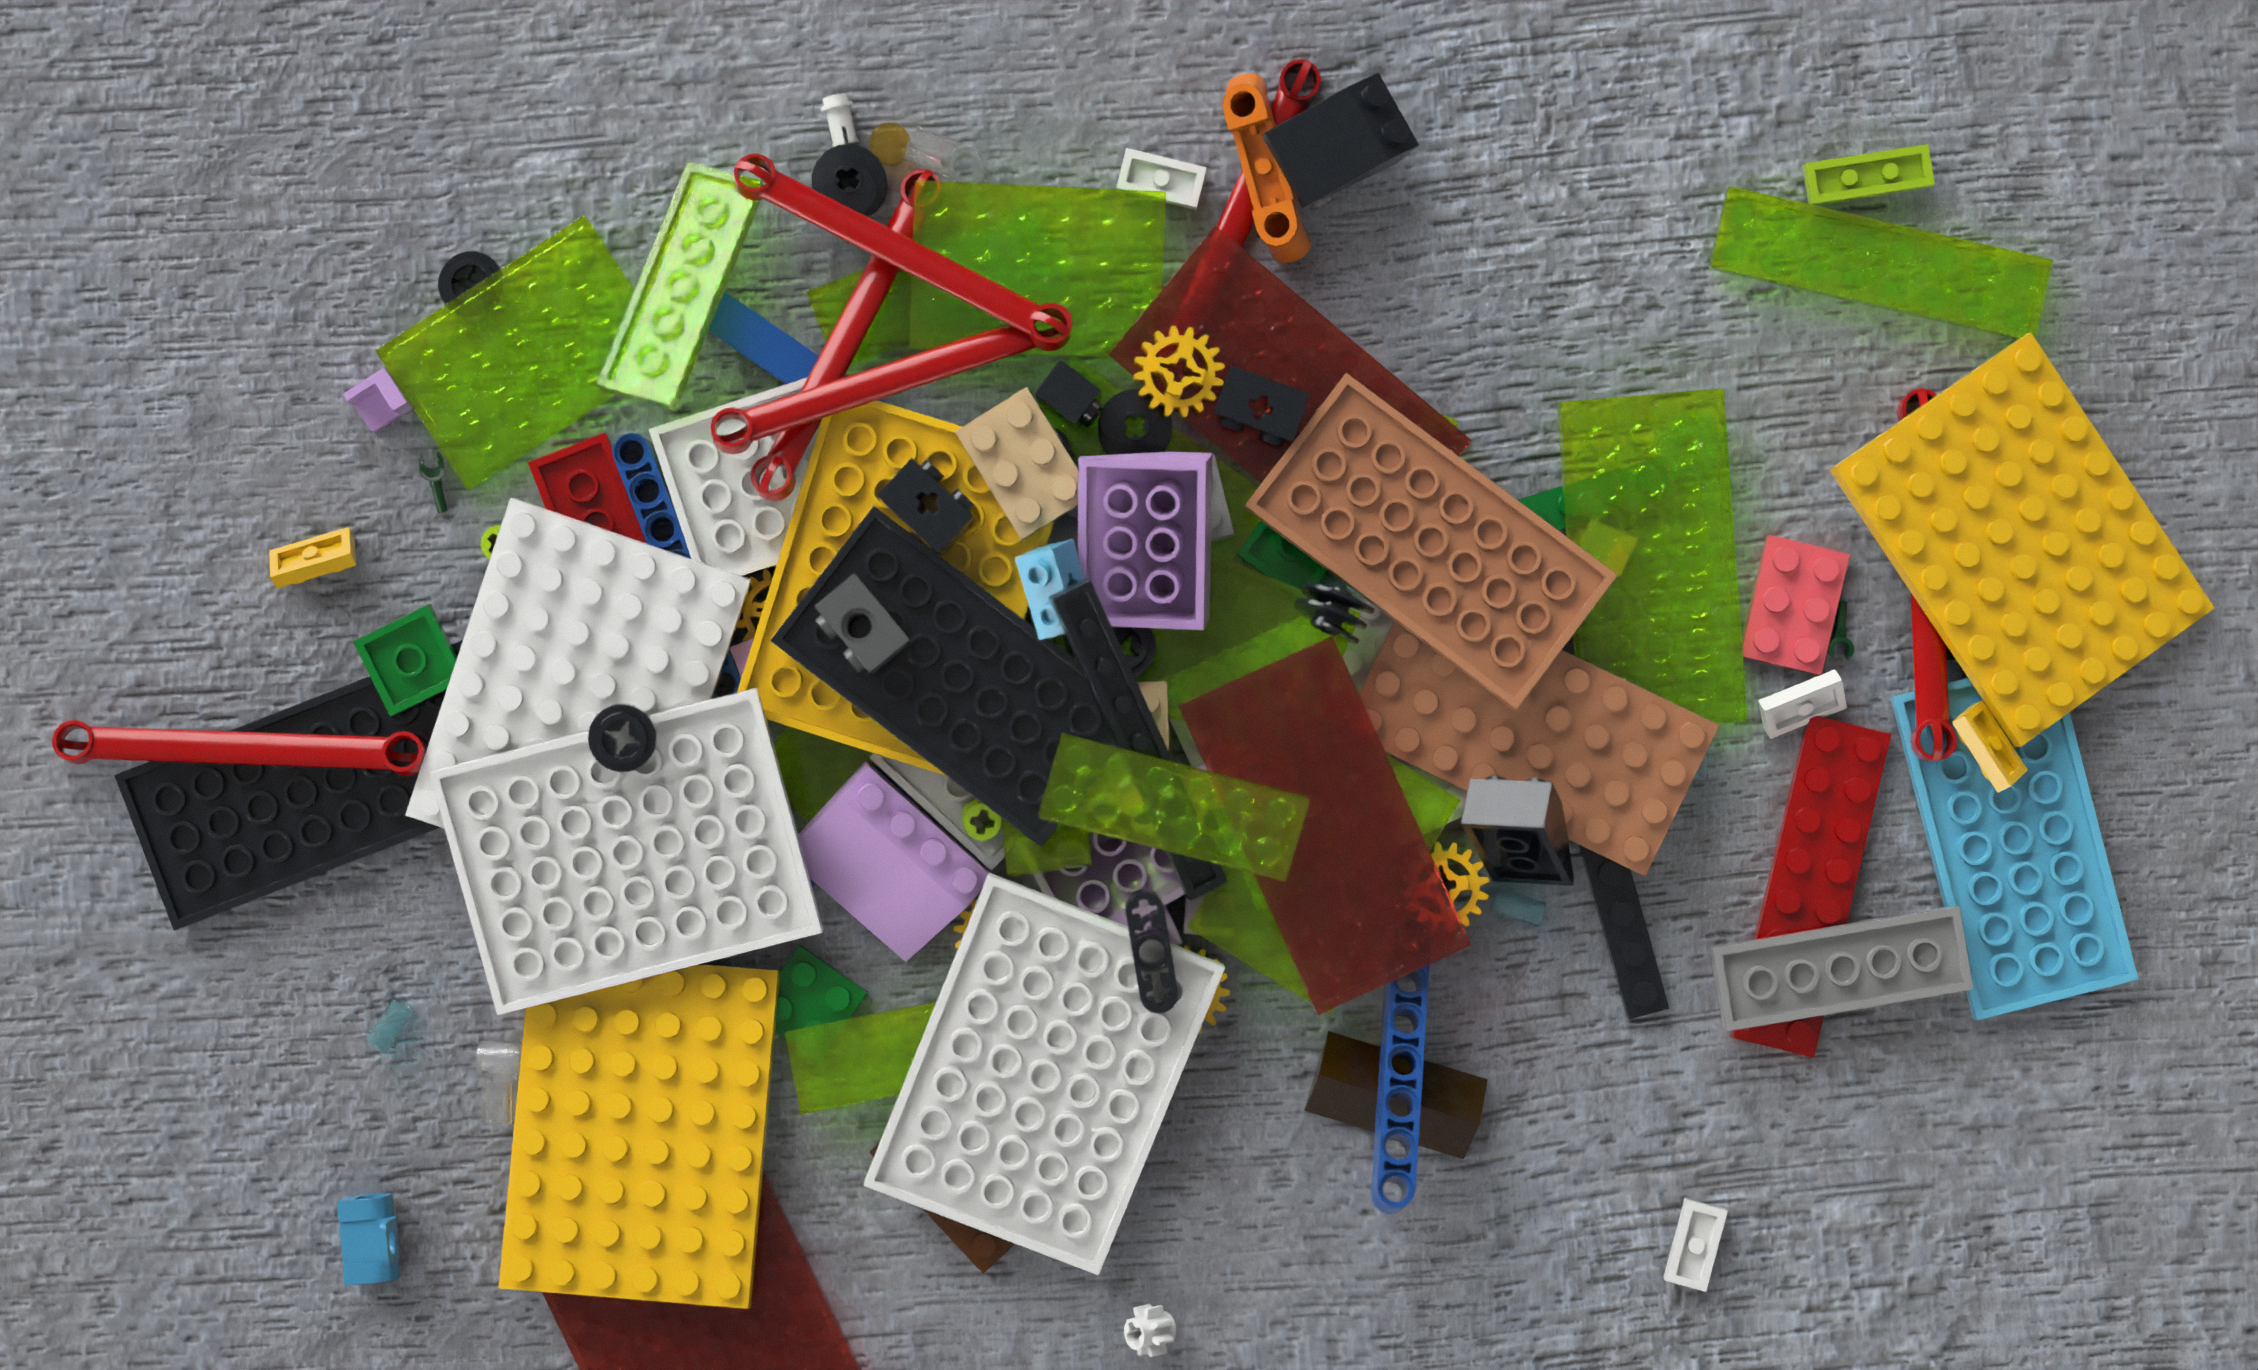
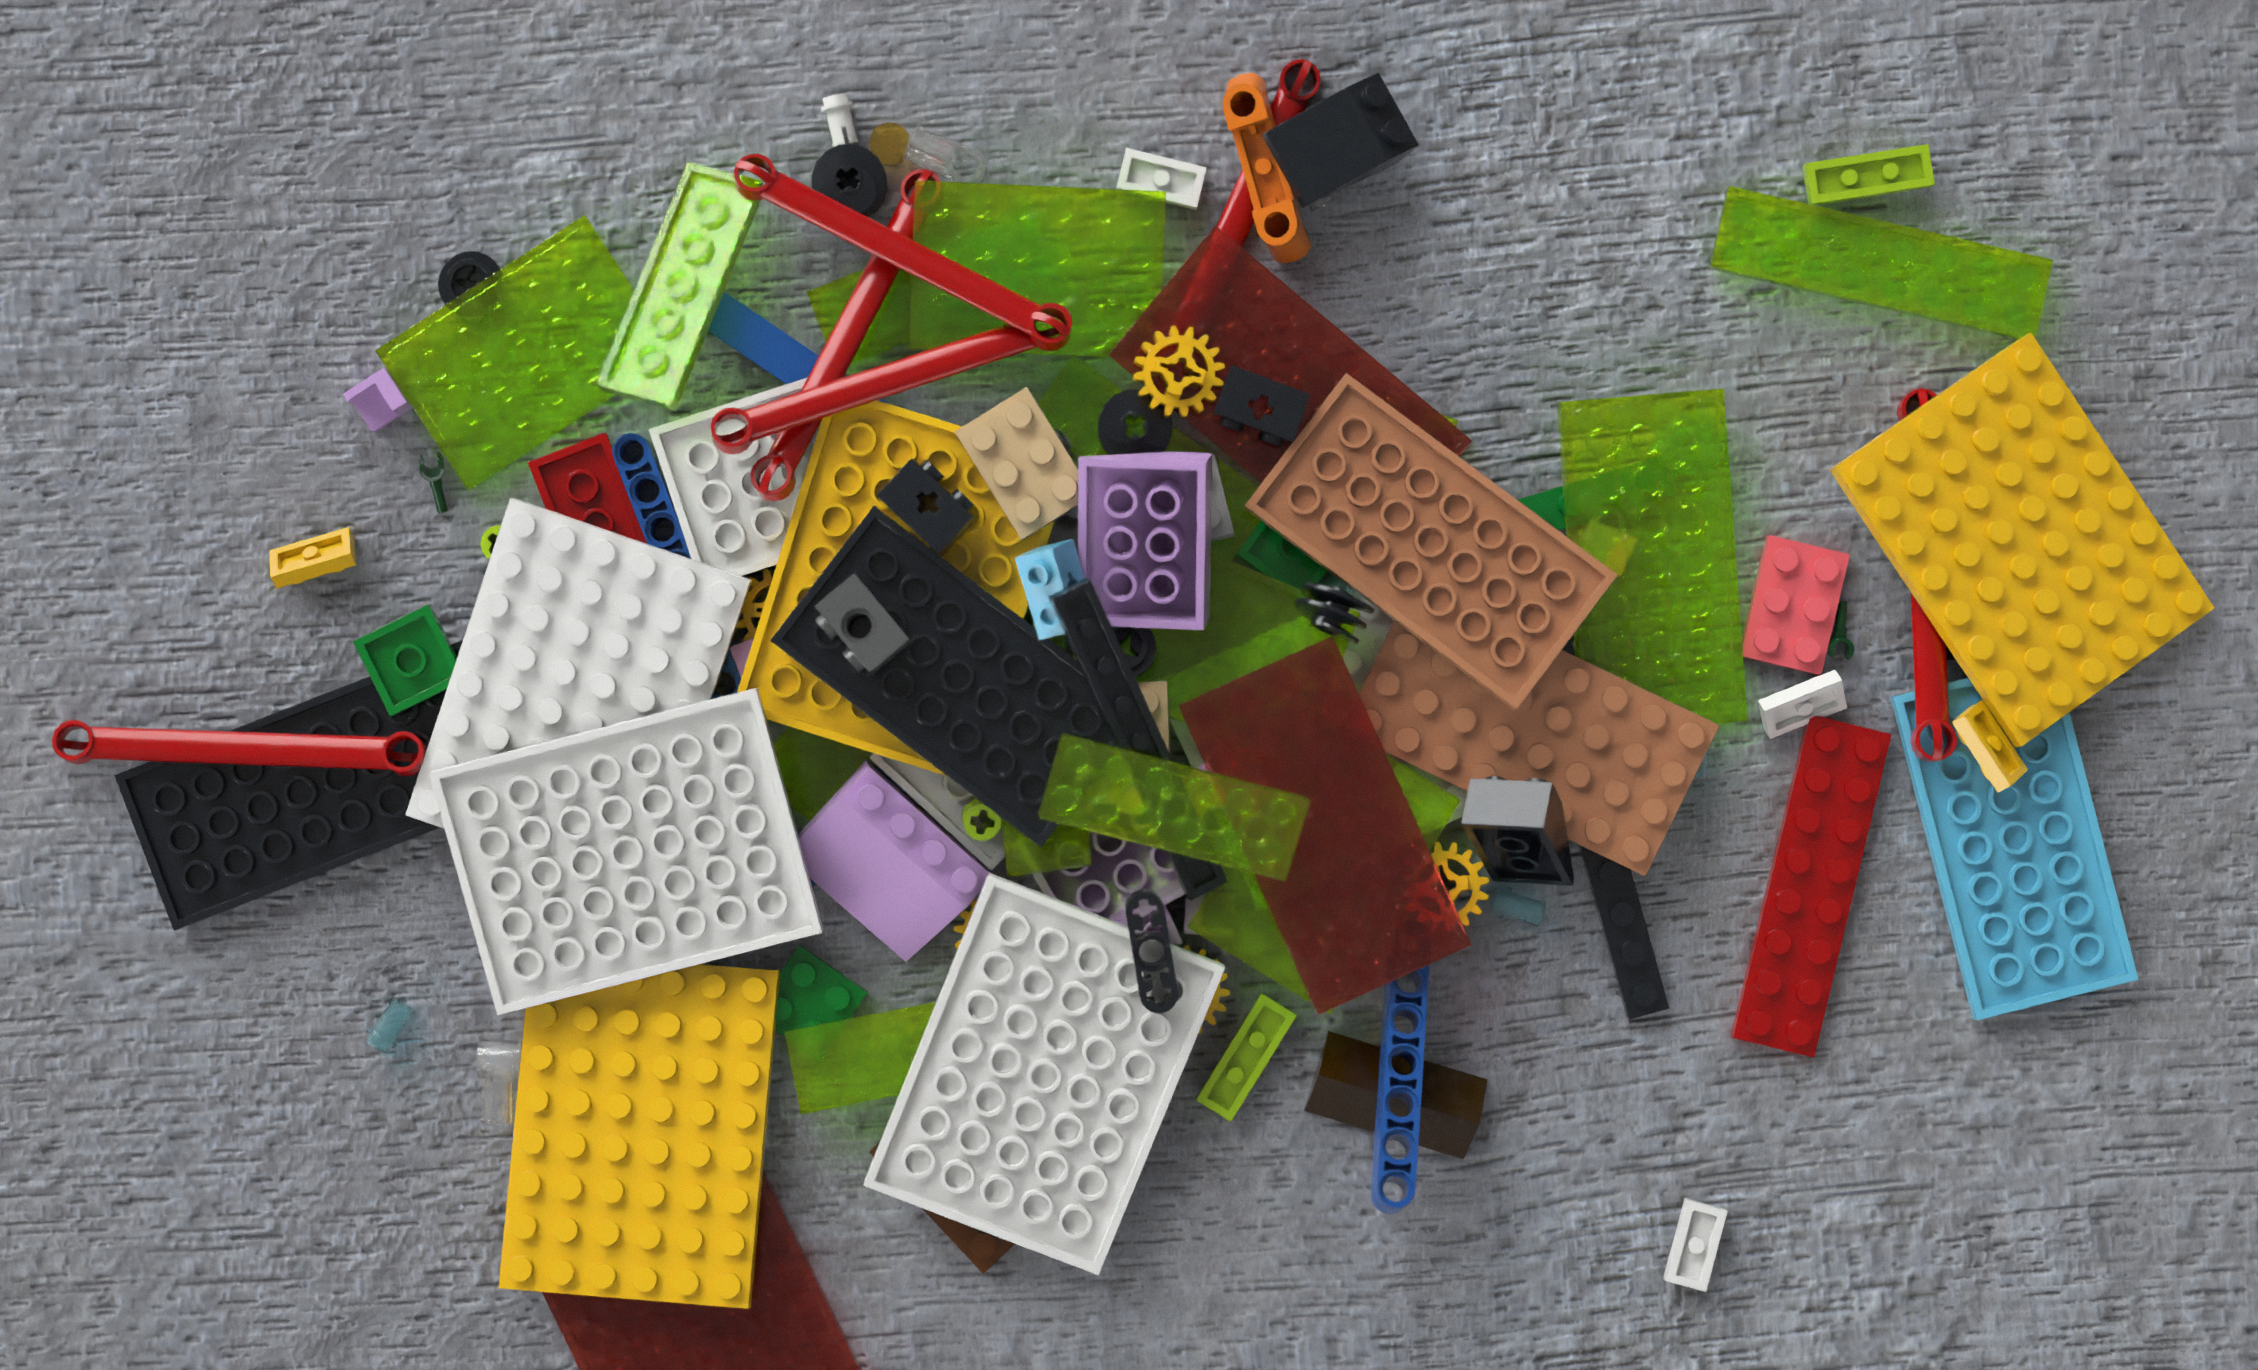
dark azure piece [337,1193,401,1286] -> none
black gear [588,704,657,772] -> none
black brick [1034,359,1103,432] -> none
white gear [1124,1304,1176,1358] -> none
light grey plate [1709,906,1973,1031] -> none
none -> lime plate [1195,993,1297,1122]

